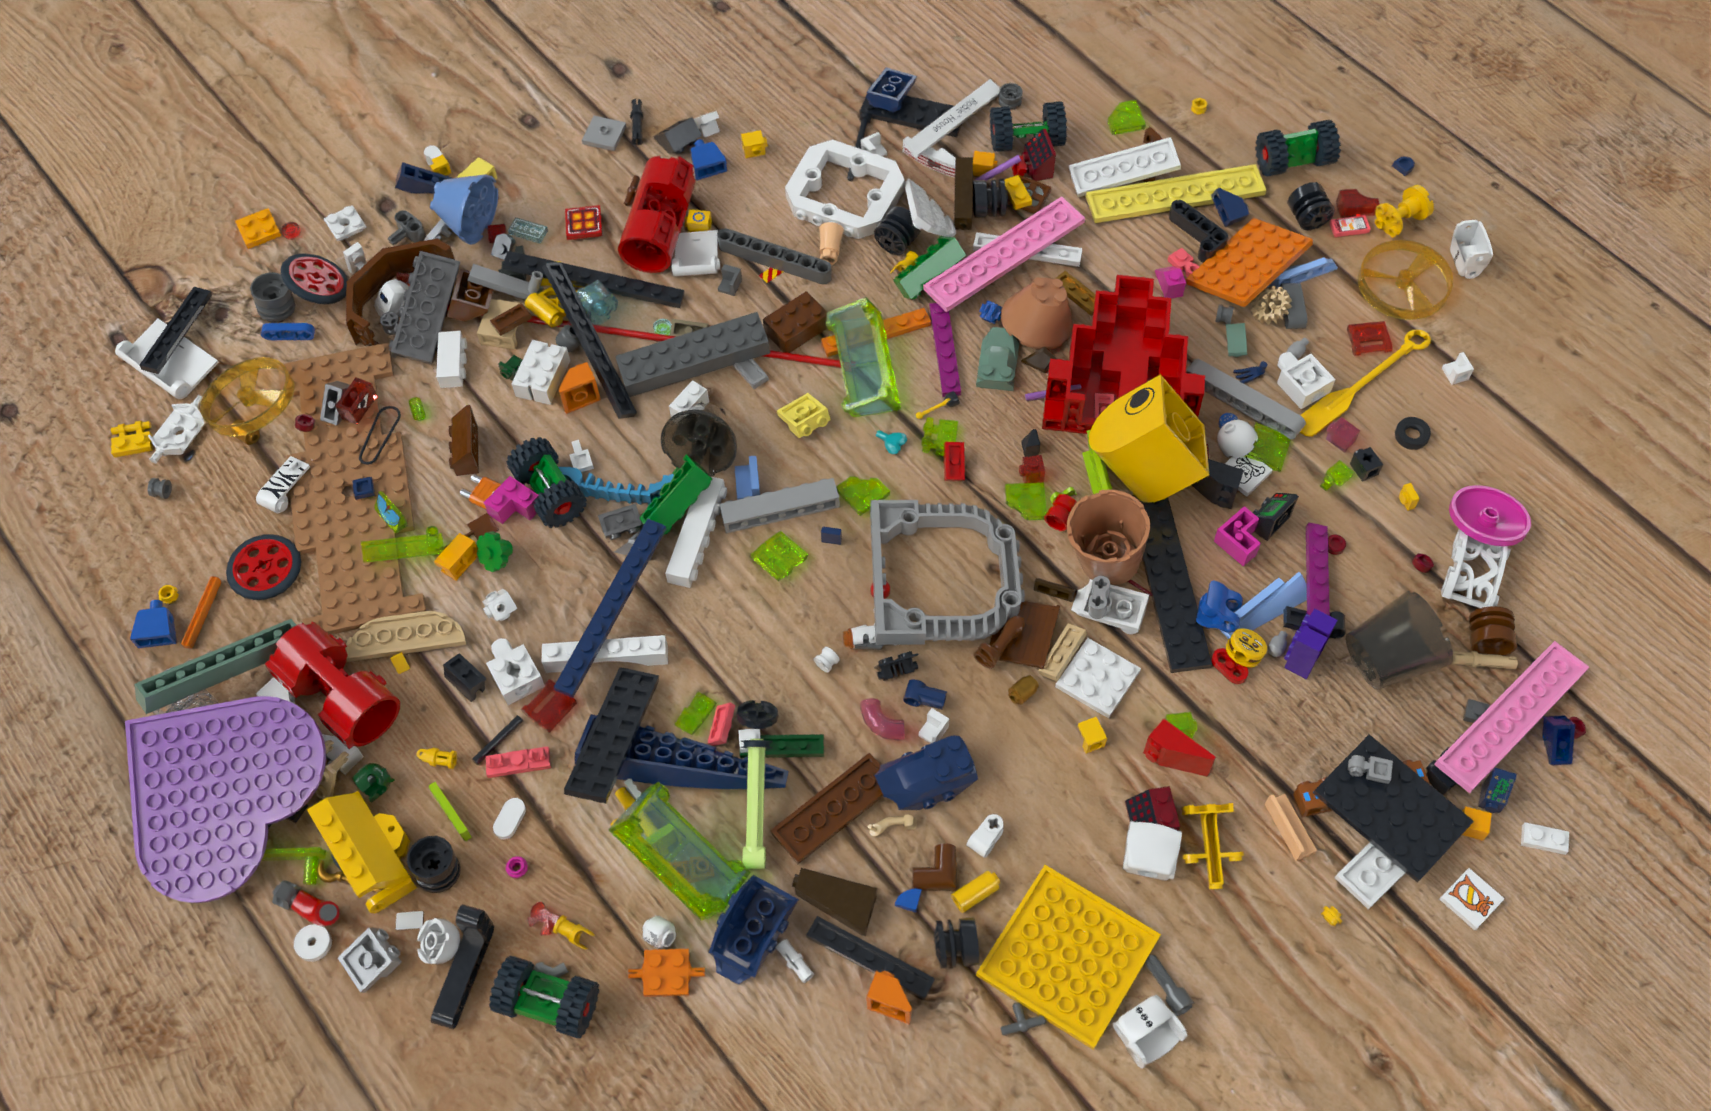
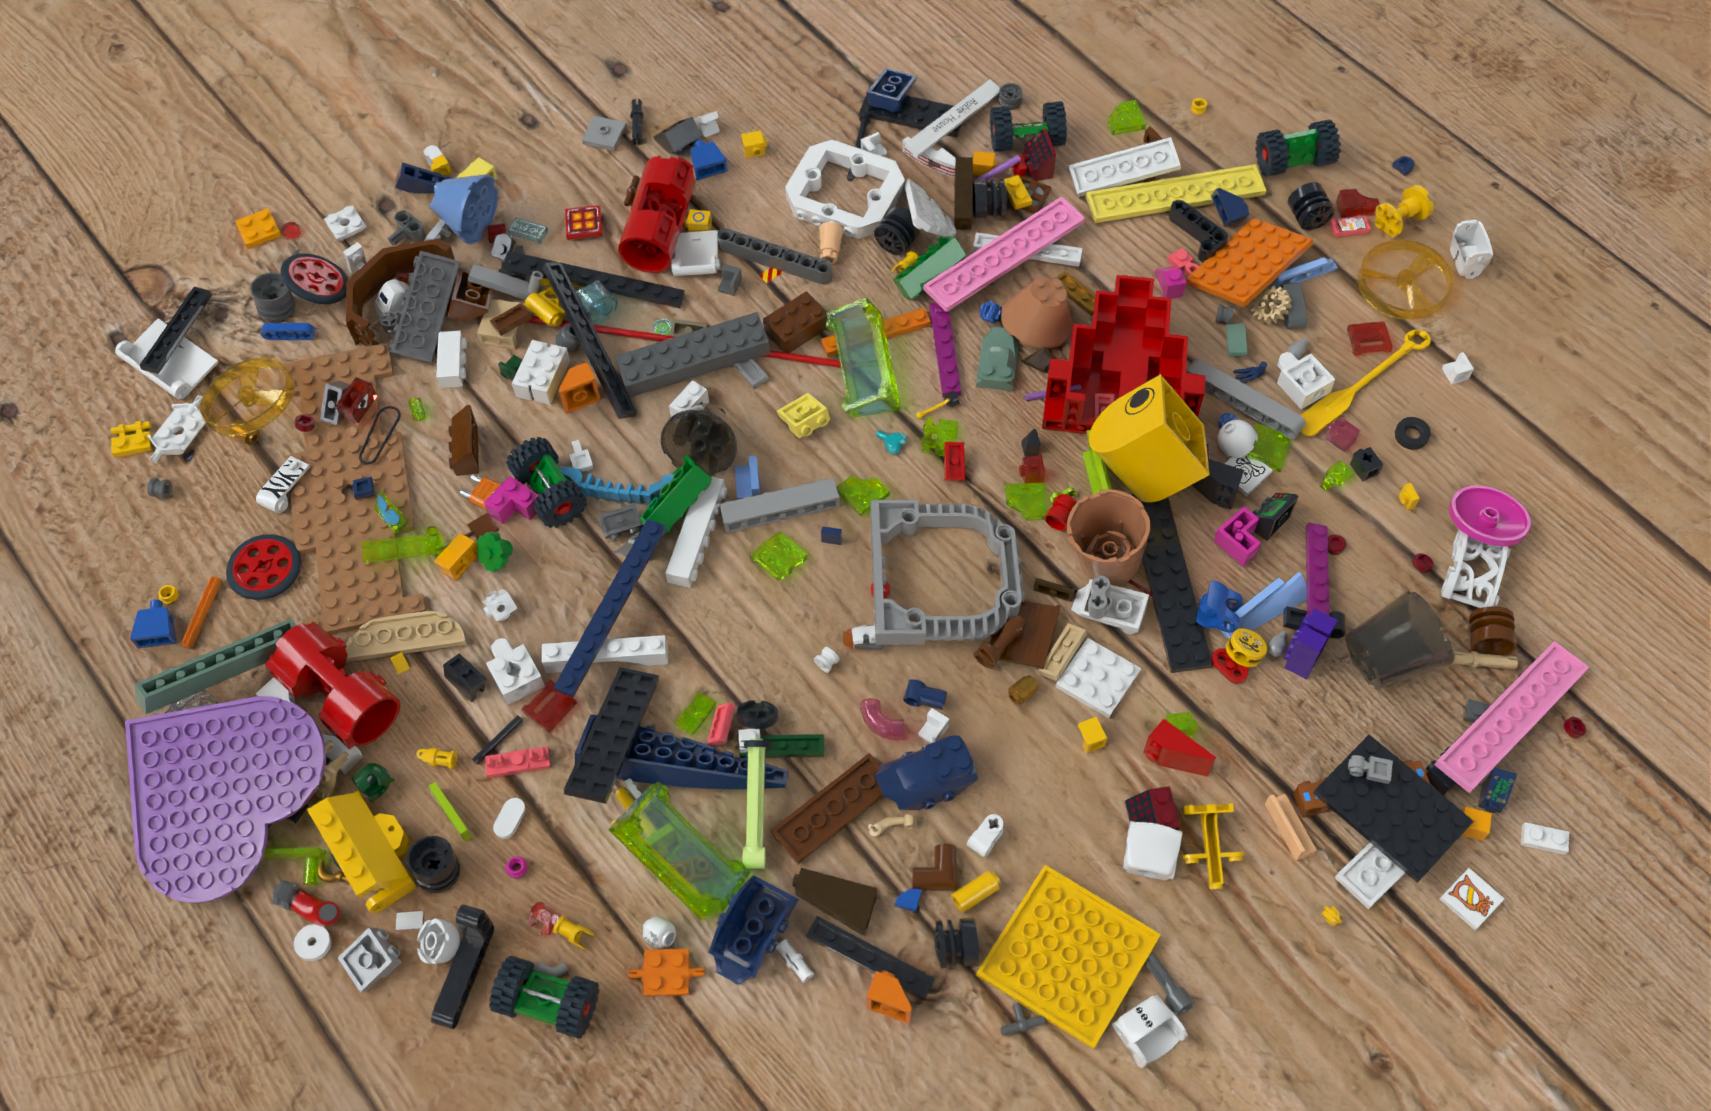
black hinge [874,651,919,681] -> none
clear blue slope [1542,715,1575,765] -> none

